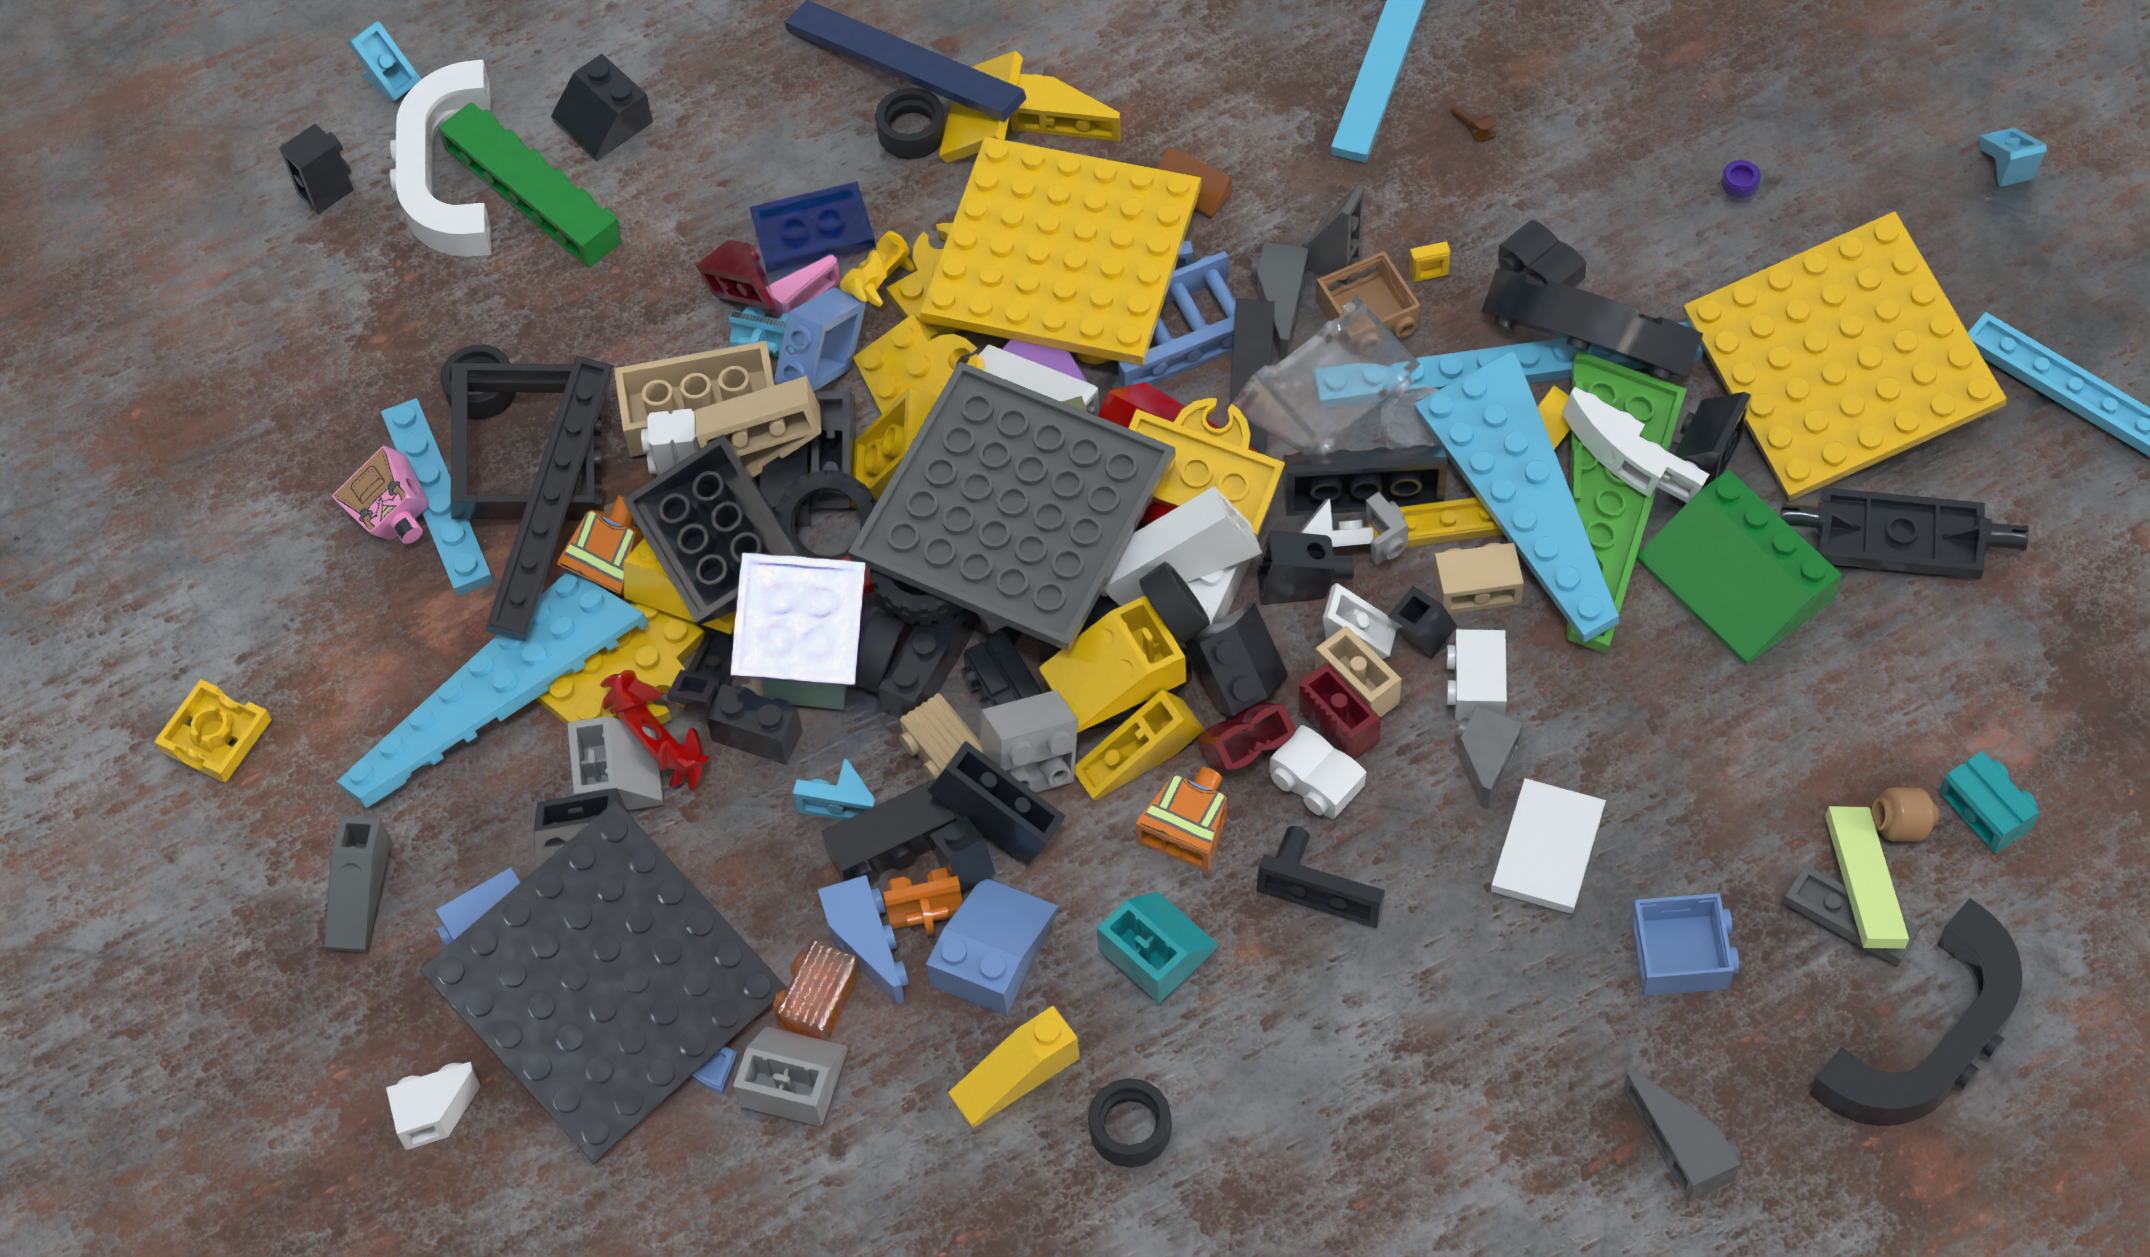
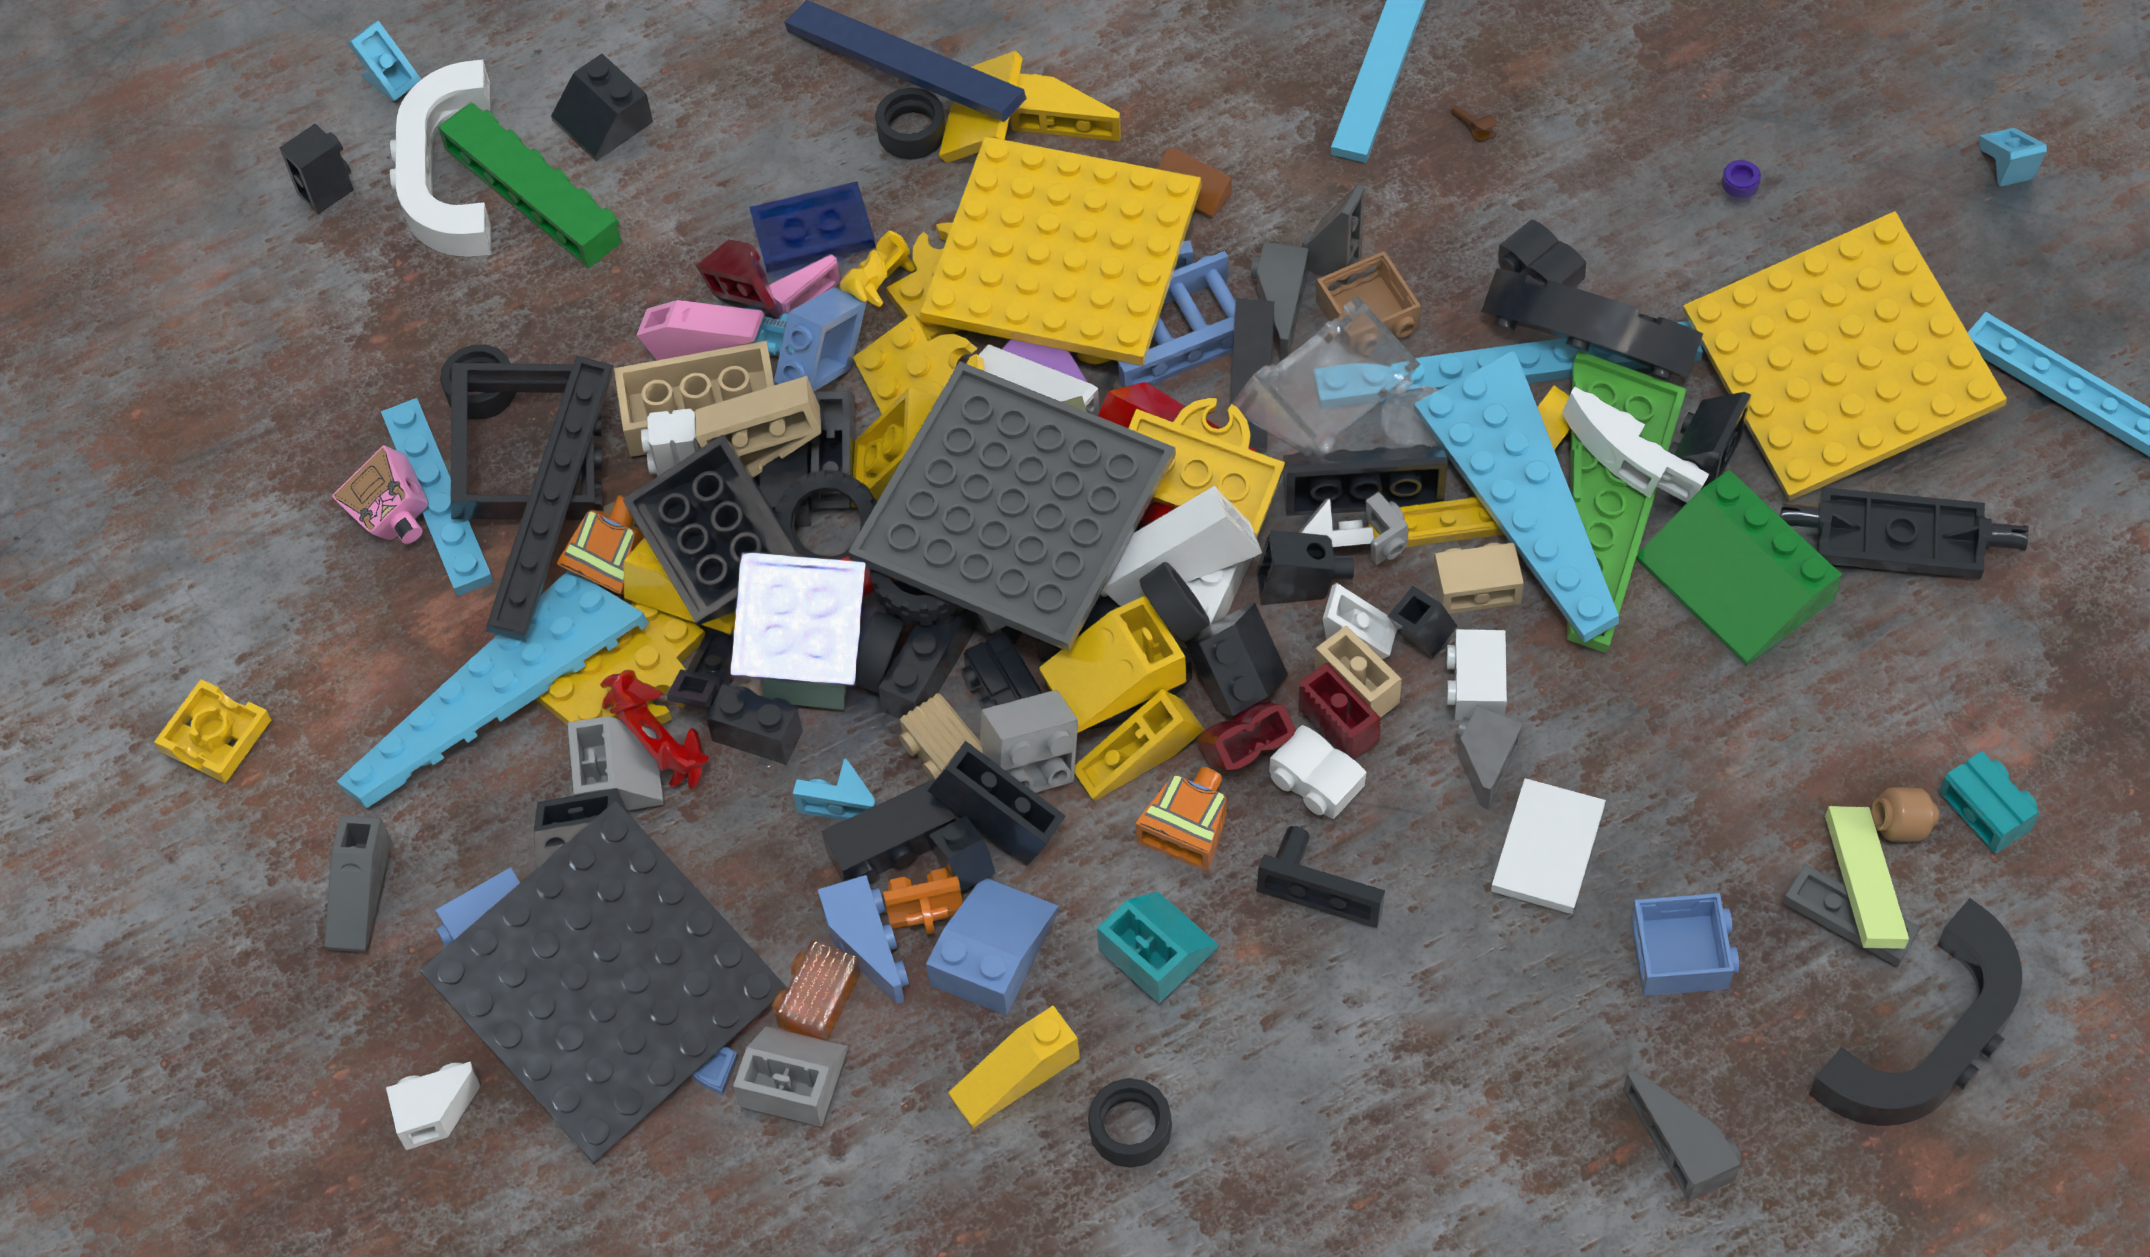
yellow tile [1409,241,1451,282] -> none
none -> bright pink slope [637,300,764,360]

